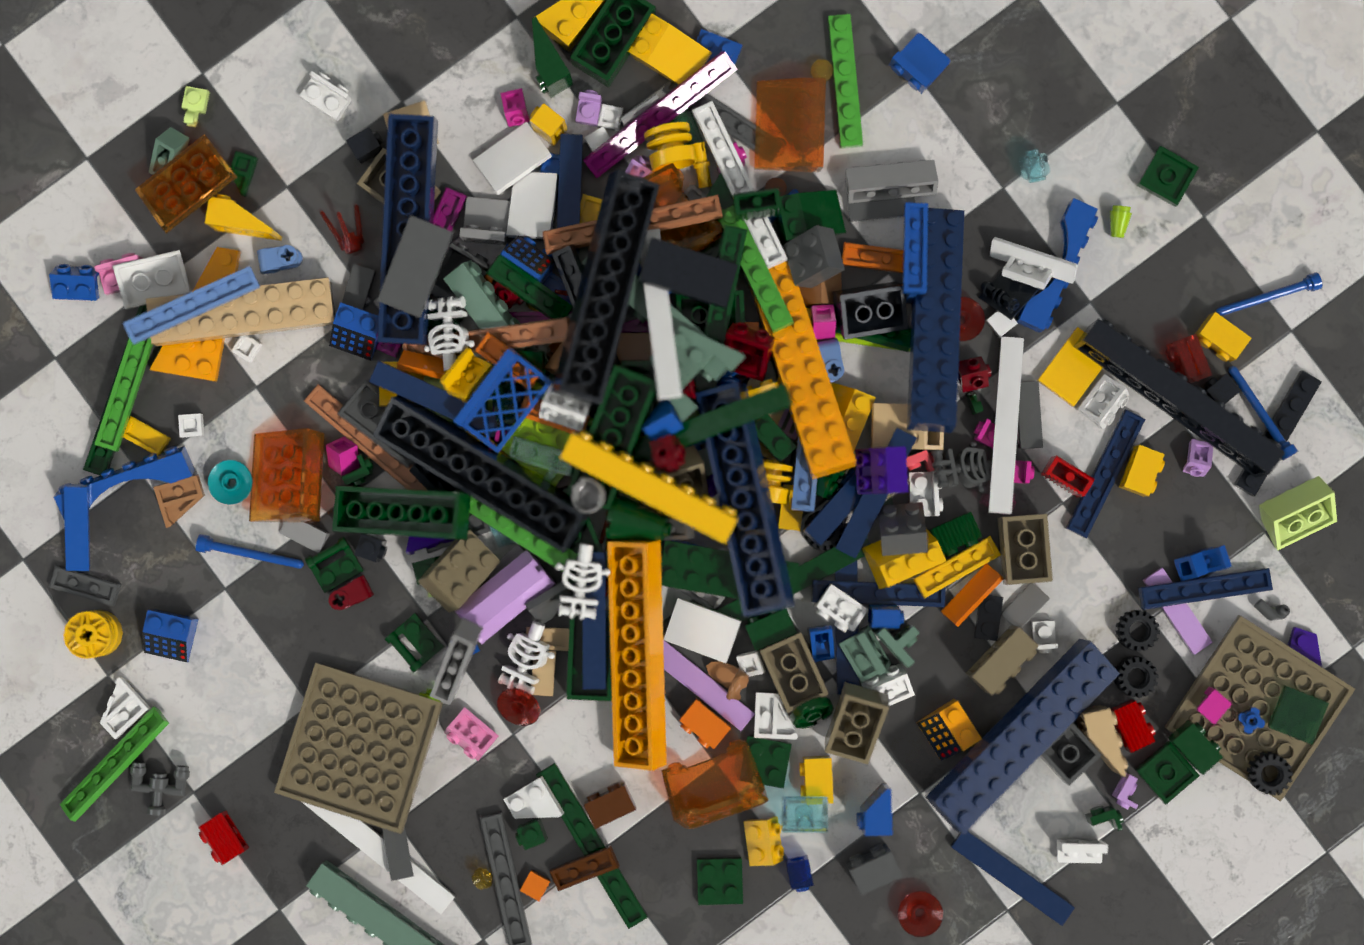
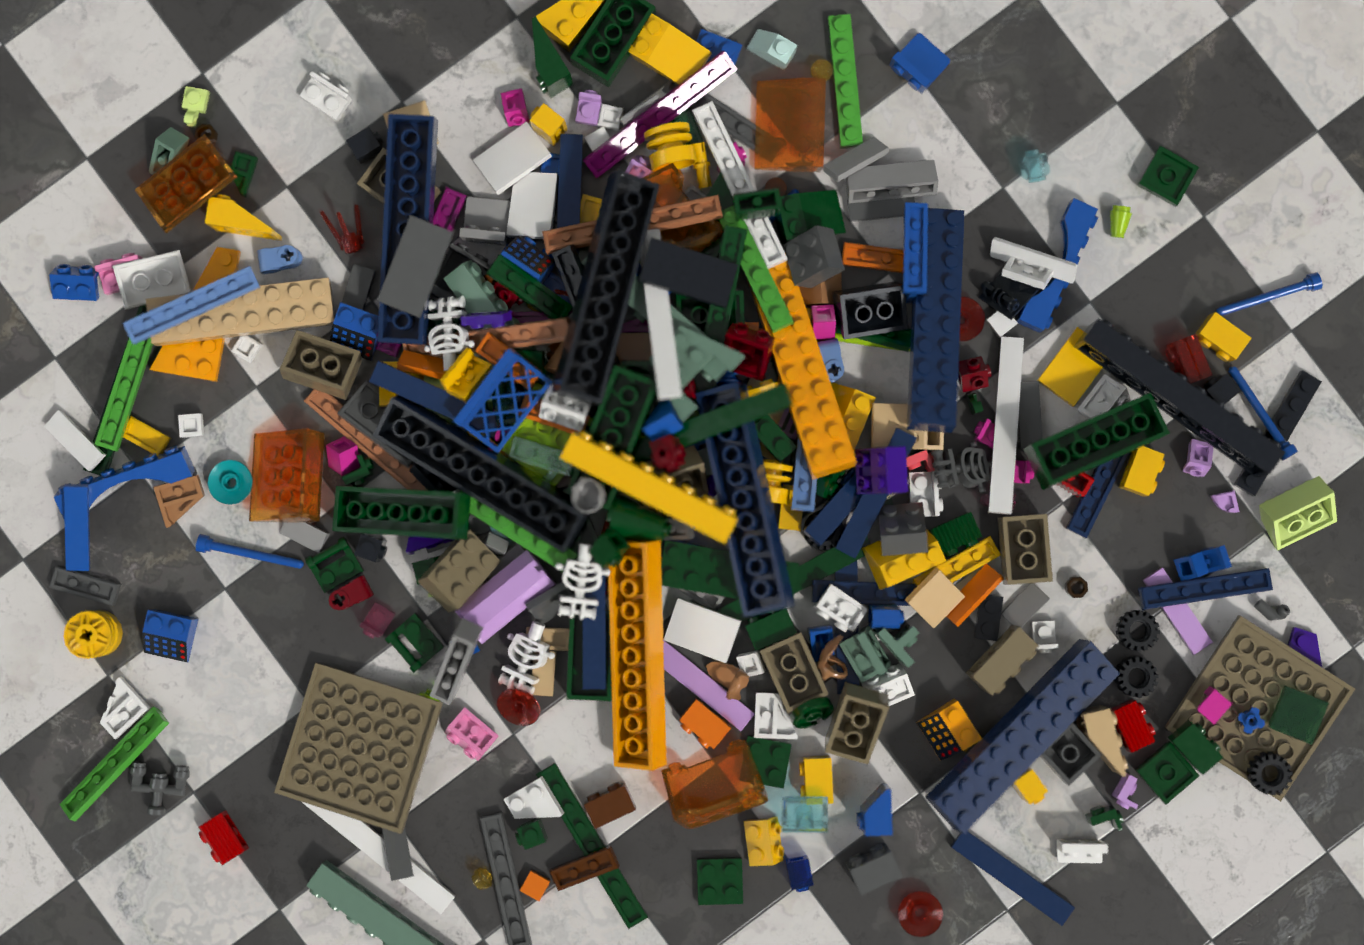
none -> white tile [44,410,106,471]
none -> dark brown tile [194,124,218,147]
none -> dark tan brick [280,330,362,400]
none -> clear pink bracket [359,602,395,639]
none -> dark purple plate [461,310,512,329]
none -> light grey slope [482,532,509,556]
none -> dark green brick [588,530,630,569]
none -> light aqua slope [747,29,797,71]
none -> medium nougat piece [817,635,848,680]
none -> light grey tile [823,137,889,182]
none -> tan tile [905,568,965,628]
none -> yellow brick [1012,767,1048,805]
none -> dark green brick [1023,392,1170,491]
none -> dark brown tile [1065,577,1088,598]
none -> lavender tile [1211,490,1240,513]

